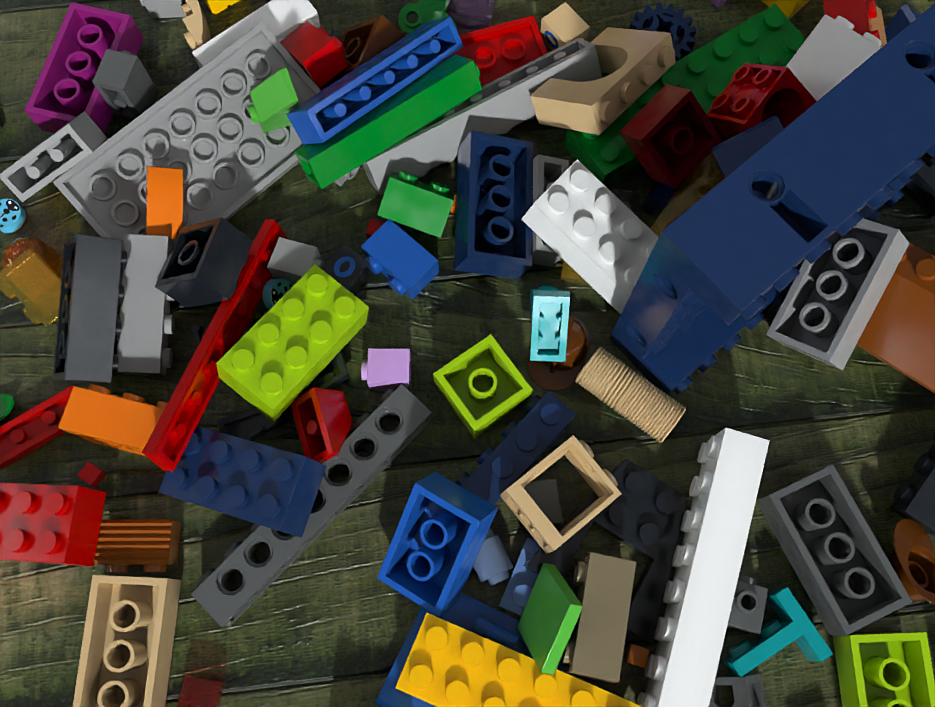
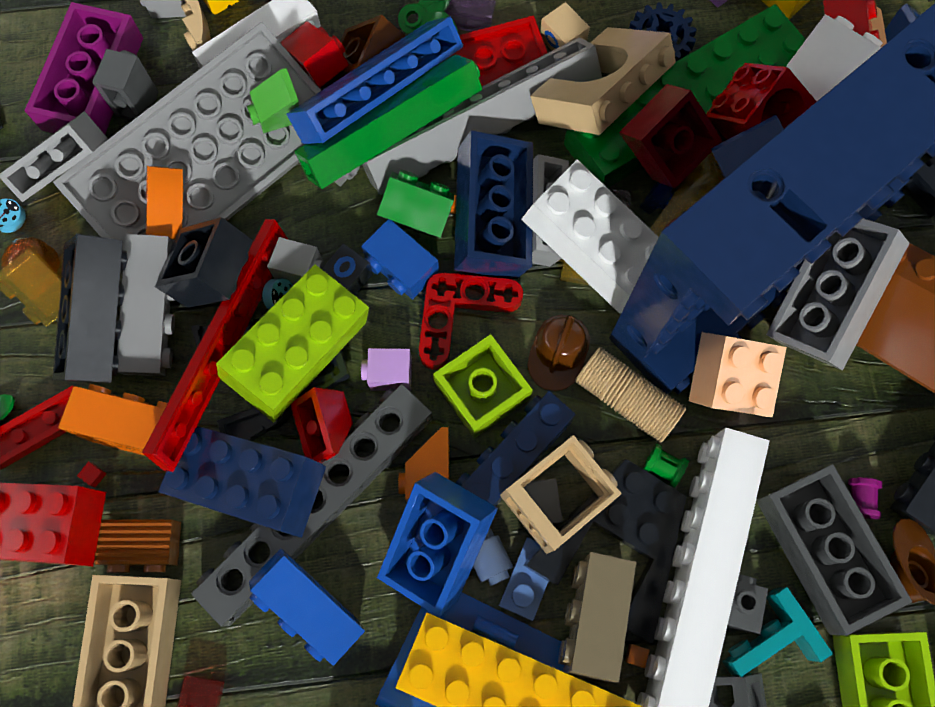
red piece [365,219,384,240] -> none
bright green tile [517,563,583,675] -> none
bracket [530,286,570,362] -> none
none -> blue brick [249,548,365,666]
none -> orange slope [398,427,449,502]
none -> red beam [419,273,523,370]
none -> green bush [643,443,689,488]
none -> light nougat brick [689,332,787,417]
none -> magenta bush [848,477,882,519]

